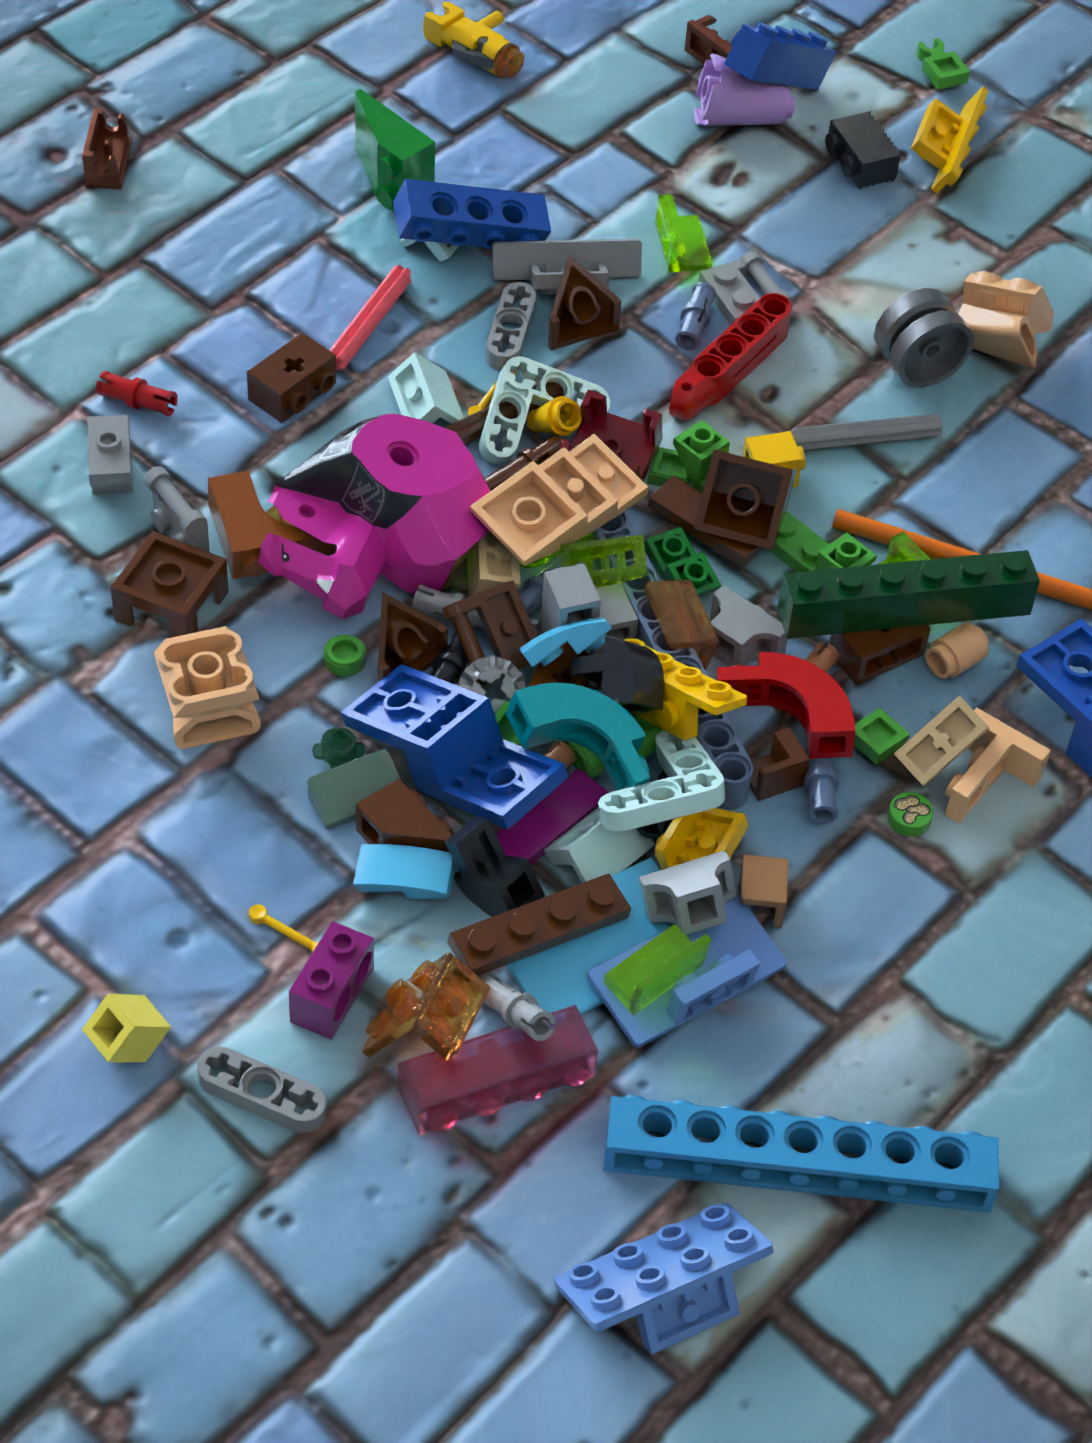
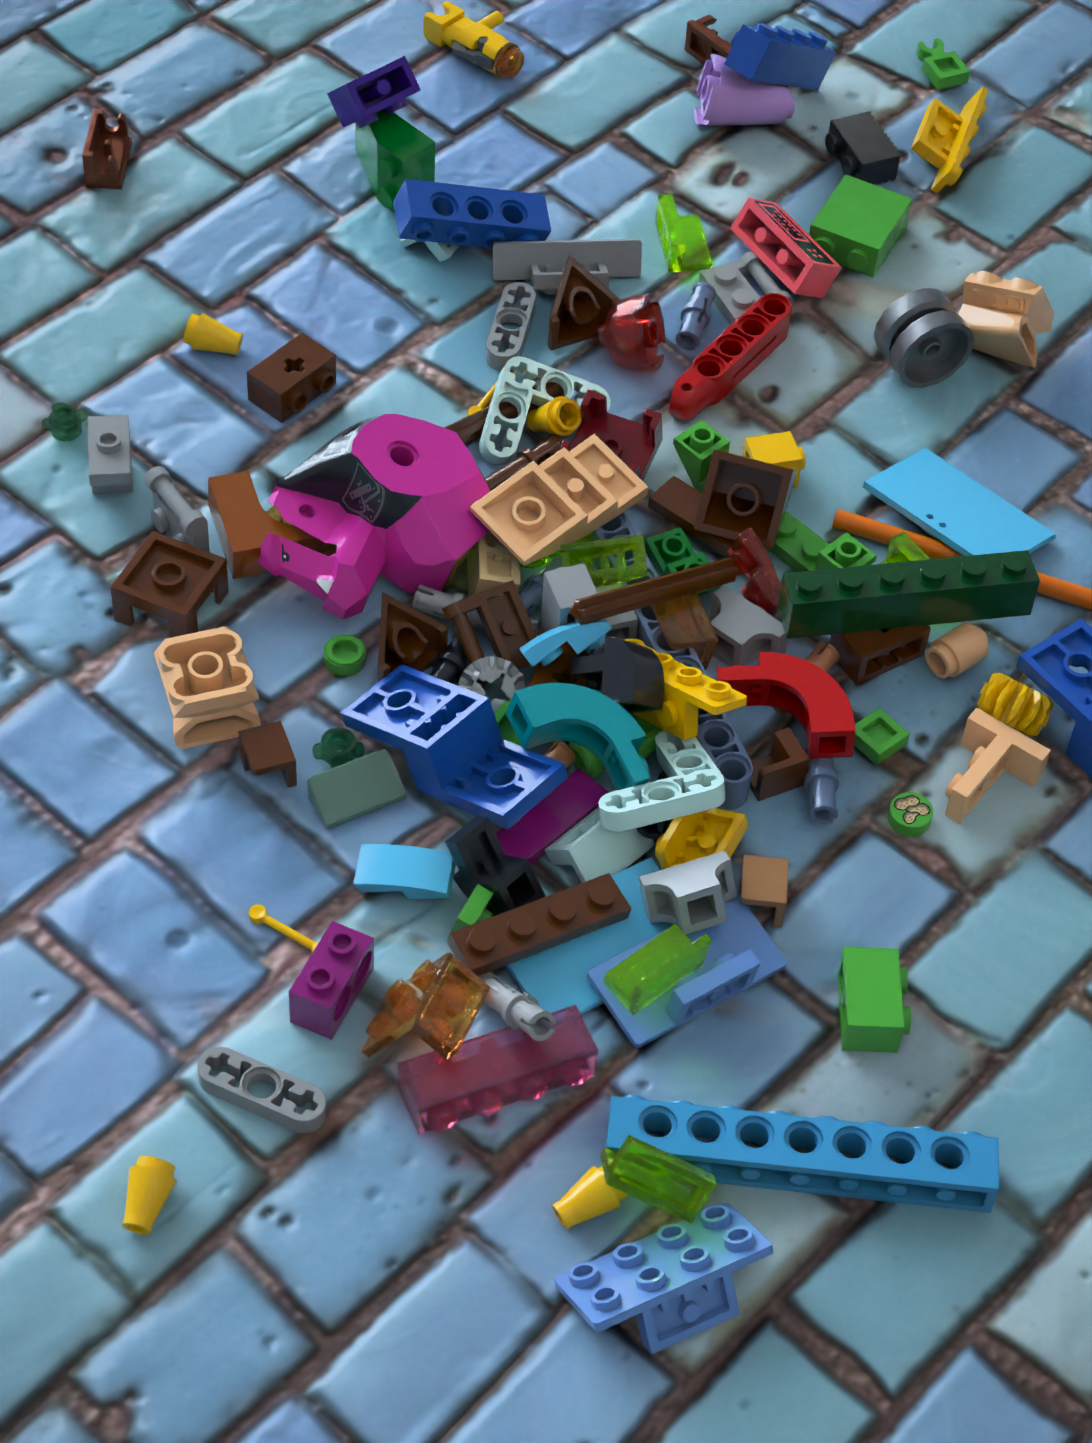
light yellow brick [82,994,171,1063] -> none
red pin [96,371,178,416] -> none
coral axle [329,265,411,371] -> none
reddish brown slope [356,779,454,853] -> none
light aqua panel [388,352,464,424] -> none
bright green tile [647,447,690,486] -> none
light grey axle [791,413,943,450] -> none
tan hinge [894,695,989,787] -> none
none -> clear green plate [41,402,88,441]
none -> yellow cone [122,1156,177,1235]
none -> yellow cone [183,313,243,356]
none -> reddish brown panel [238,721,297,788]
none -> dark purple brick [327,56,421,129]
none -> bright green plate [447,884,493,939]
none -> yellow cone [551,1163,628,1230]
none -> reddish brown axle [570,558,740,625]
none -> clear red cylinder [599,294,665,372]
none -> clear neon green panel [600,1135,717,1224]
none -> clear red slope [727,527,781,617]
none -> coral brick [730,198,842,298]
none -> bright green brick [809,174,912,278]
none -> bright green brick [837,946,911,1053]
none -> medium azure container [862,448,1057,556]
none -> yellow gear [976,673,1054,736]

